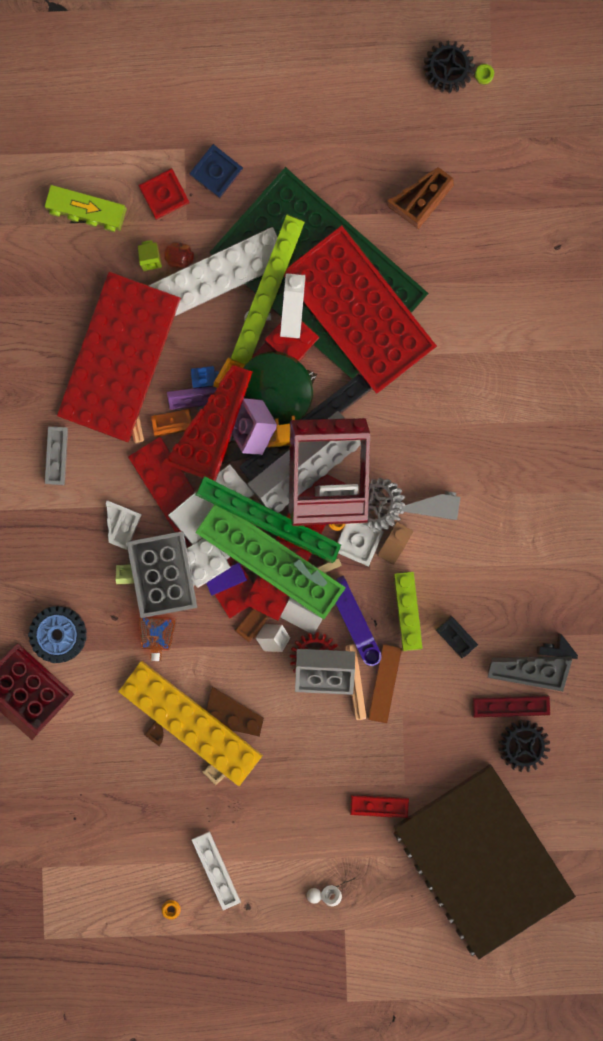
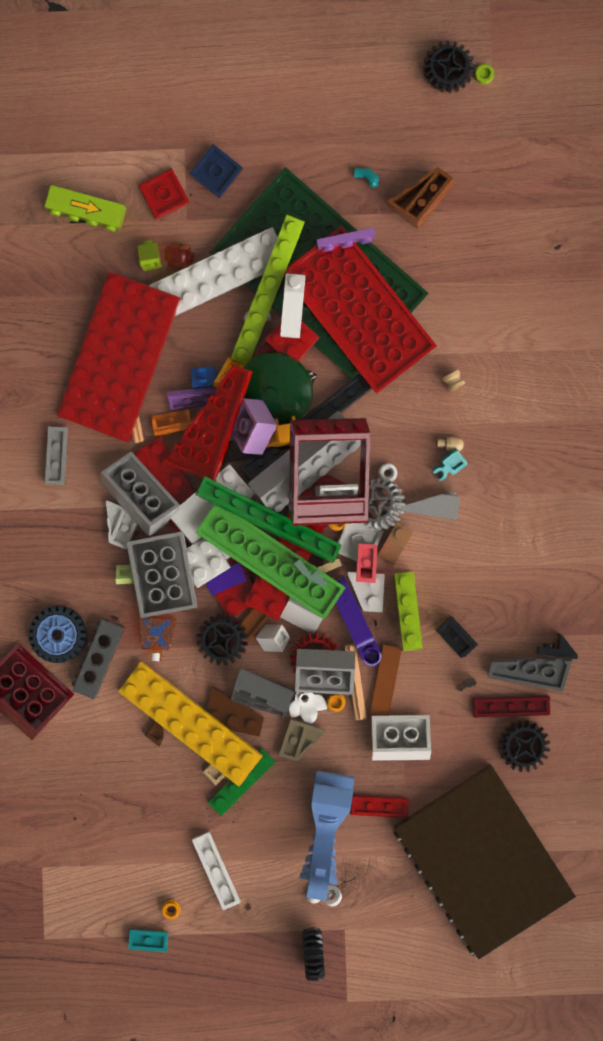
none -> dark grey brick [72,619,125,699]
none -> light grey slope [100,452,180,537]
none -> teal plate [128,928,169,952]
none -> black gear [197,614,248,666]
none -> green plate [208,748,276,816]
none -> dark grey wedge [231,668,294,718]
none -> dark tan wing [279,719,326,762]
none -> white plate [289,692,327,724]
none -> medium blue piece [299,770,355,901]
none -> black gear [303,927,325,981]
none -> medium lavender plate [317,227,375,252]
none -> light orange plate [326,694,346,712]
none -> white wing [348,572,385,612]
none -> teal arm [354,168,380,188]
none -> coral slope [356,543,378,583]
none -> white slope [372,715,431,761]
none -> white plate [378,463,397,481]
none -> teal plate [432,448,468,481]
none -> tan cylinder [437,436,464,452]
none -> tan wheel [442,370,466,392]
none -> clear smoke tile [455,676,476,691]

